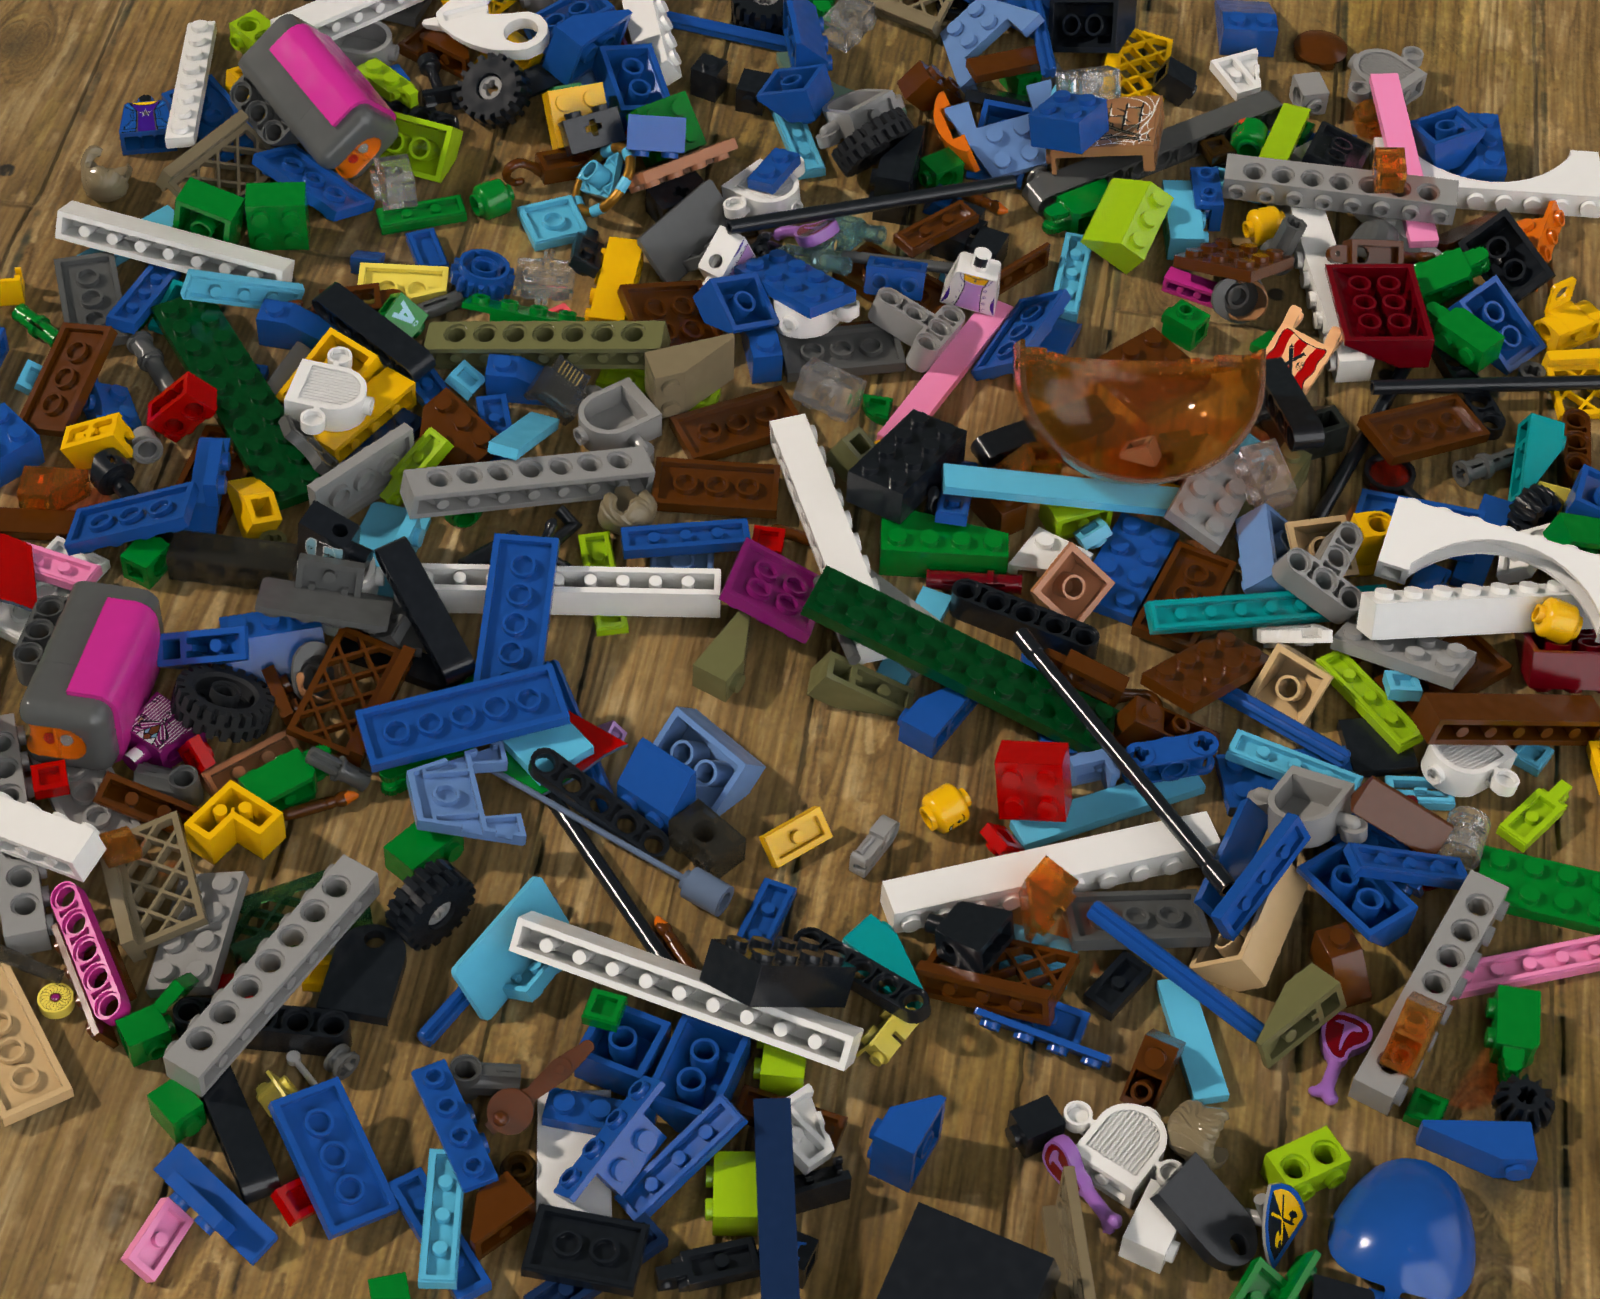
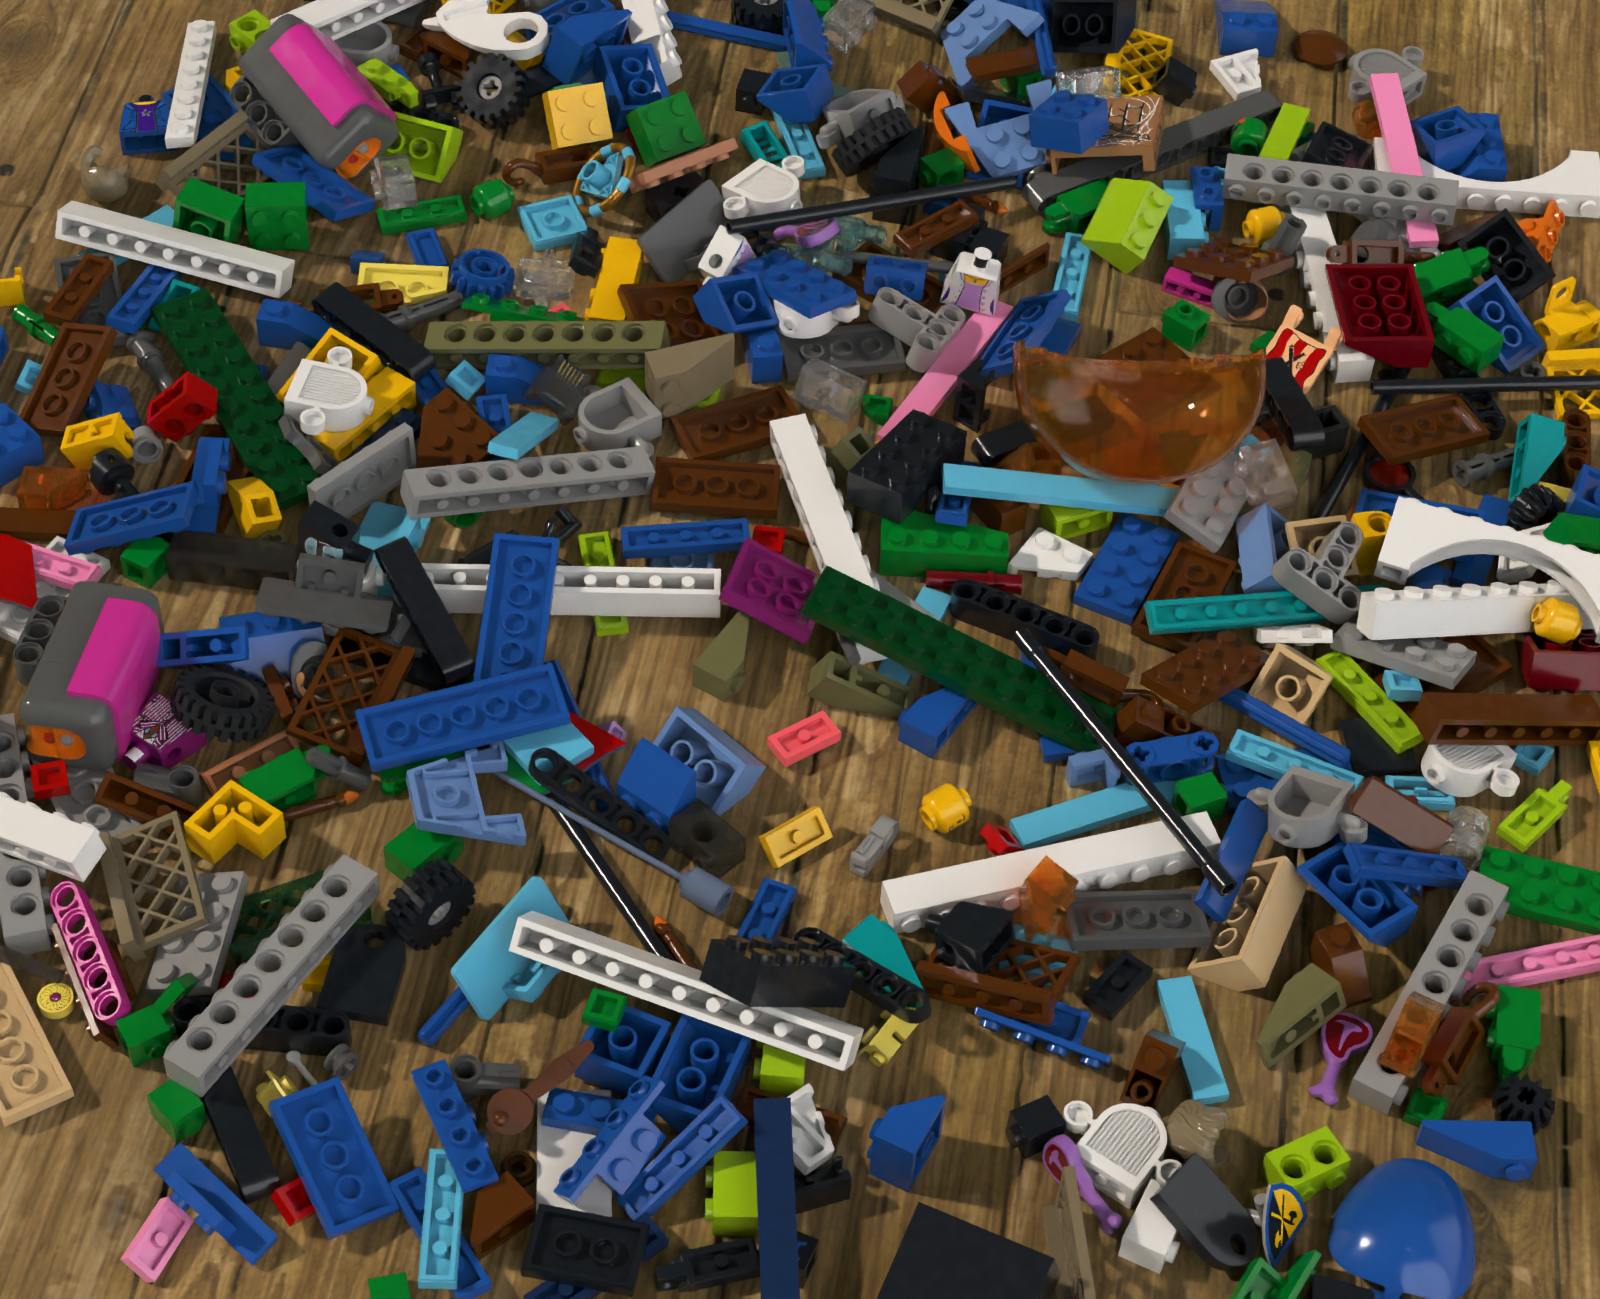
clear orange tile [99,826,142,868] -> none
red plate [177,734,216,775] -> none
medium azure tile [180,269,305,309] -> none
green brick [378,292,429,339] -> none
lime hinge [379,427,454,506] -> none
black brick [558,103,627,157] -> none
dark tan hair [597,485,658,536] -> none
blue brick [626,114,687,159] -> none
black brick [690,53,728,103] -> none
blue plate [747,148,801,194] -> none
red brick [994,740,1073,822] -> none
nougat slope [1030,542,1115,623] -> none
medium azure plate [1073,517,1113,550] -> none
blue axle [1086,900,1265,1042] -> none
medium nougat slope [1119,435,1162,467] -> none
dark brown tile [1198,135,1237,166] -> none
blue plate [1210,812,1311,941] -> none
light grey brick [1289,72,1330,116] -> none
clear orange brick [1372,147,1407,193] -> none
none -> reddish brown plate [43,253,114,326]
none -> teal slope [739,120,789,168]
none -> coral plate [767,710,841,768]
none -> black hinge [953,358,995,433]
none -> green brick [1171,771,1228,820]
none -> reddish brown piece [1422,981,1500,1096]

